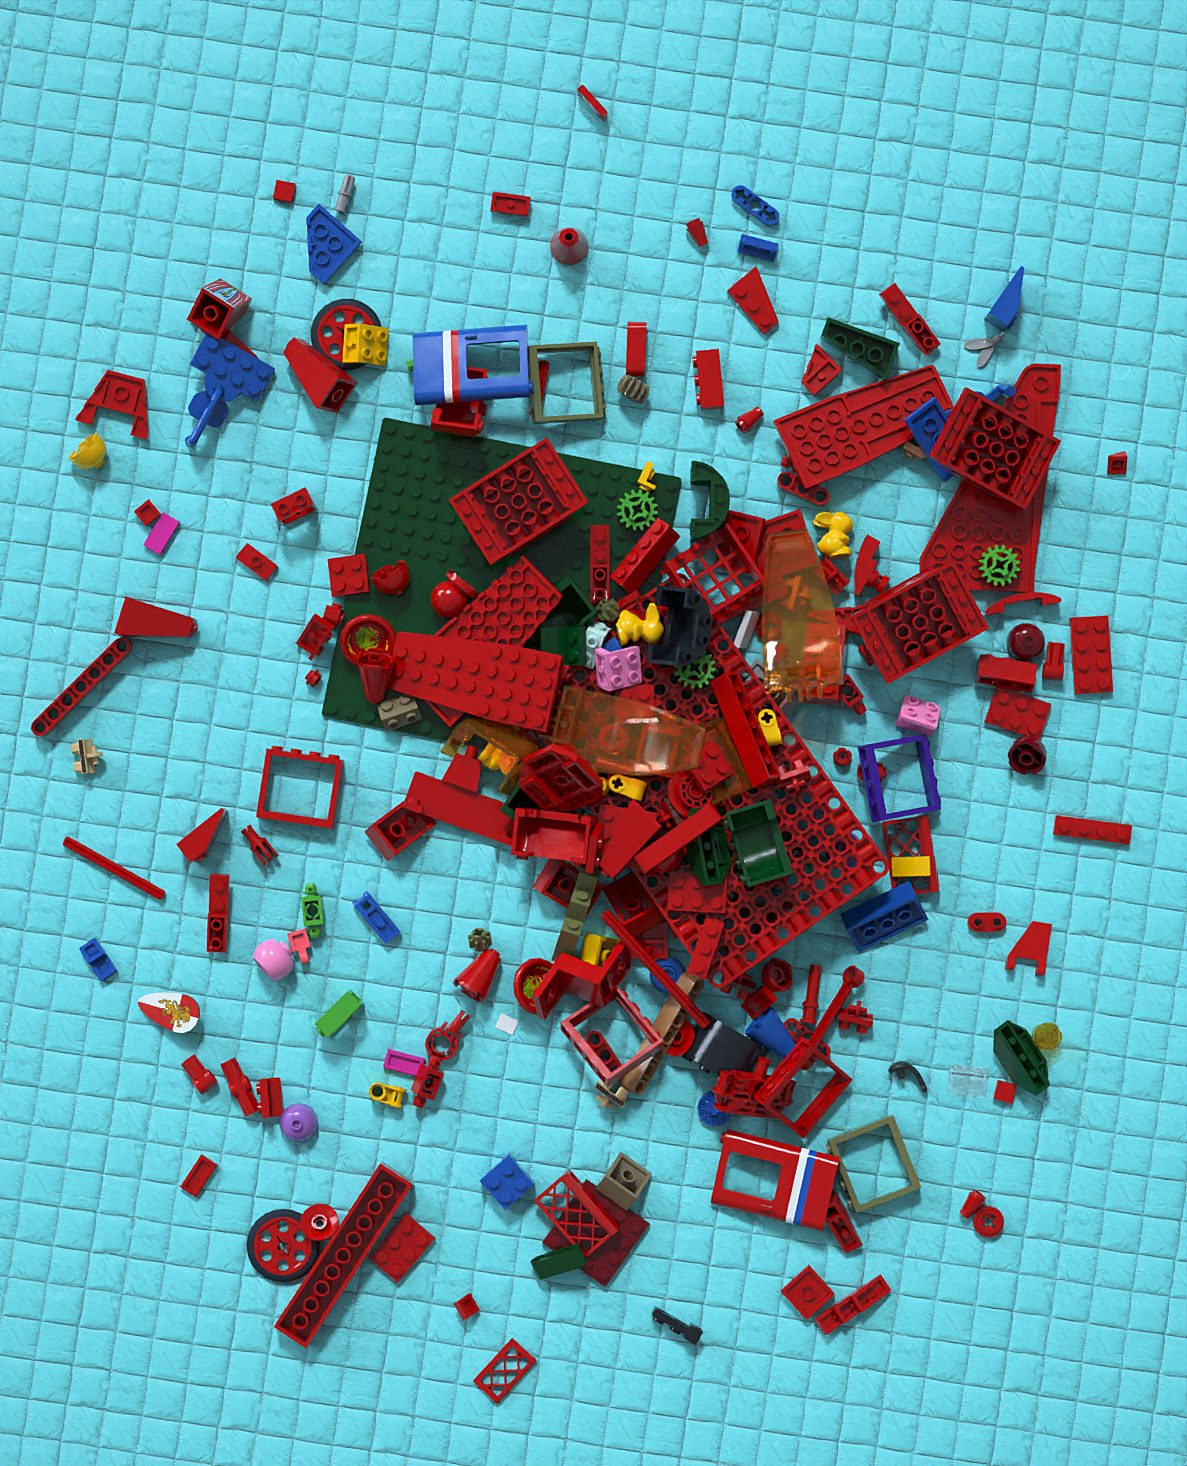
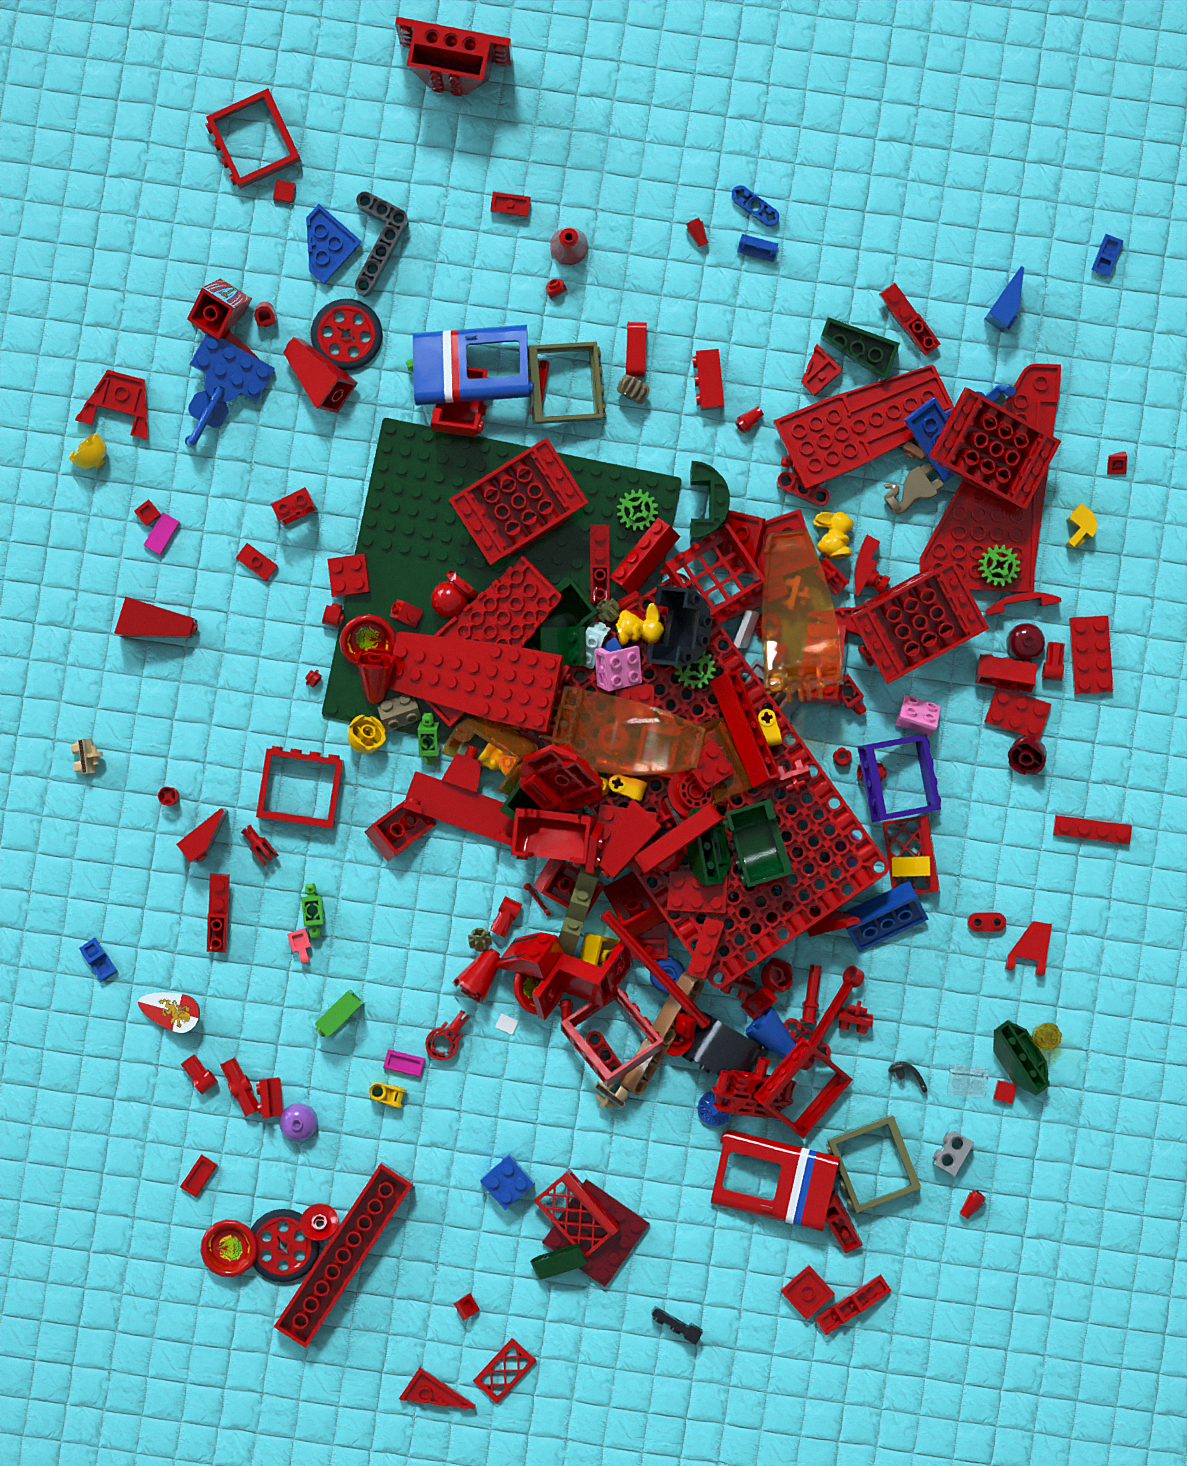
red beam [31,637,133,737] -> none
red axle [62,837,166,900] -> none
bright pink wheel [253,939,294,981] -> none
red bracket [296,613,334,661] -> none
light grey axle [334,175,355,214] -> none
yellow bracket [343,323,388,366] -> none
blue plate [352,891,401,944] -> none
red plate [368,1213,435,1283] -> none
red cylinder [371,560,410,596] -> none
red piece [411,1055,444,1108] -> none
red tile [577,85,607,121] -> none
dark tan slope [596,1152,652,1211] -> none
yellow bracket [637,461,657,493] -> none
red wing [727,266,779,335] -> none
light grey piece [964,334,1005,368] -> none
red gear [973,1206,1004,1237] -> none
none -> red wheel [158,787,179,806]
none -> red piece [200,1220,258,1277]
none -> red window [205,88,302,189]
none -> red plate [254,302,277,327]
none -> yellow cylinder [346,715,386,754]
none -> dark grey beam [355,191,408,297]
none -> red bracket [390,599,424,628]
none -> red wedge [395,16,513,96]
none -> red wing [399,1367,476,1409]
none -> bright green piece [417,713,441,765]
none -> red piece [490,896,522,937]
none -> red slope [496,932,563,979]
none -> red hinge [523,883,551,916]
none -> red plate [546,279,567,299]
none -> red pin [558,999,573,1022]
none -> red plate [675,1012,696,1039]
none -> red slope [807,907,861,937]
none -> dark tan hips [884,463,944,514]
none -> light grey brick [933,1130,974,1176]
none -> yellow brick [1066,503,1097,549]
none -> blue slope [1091,233,1123,276]

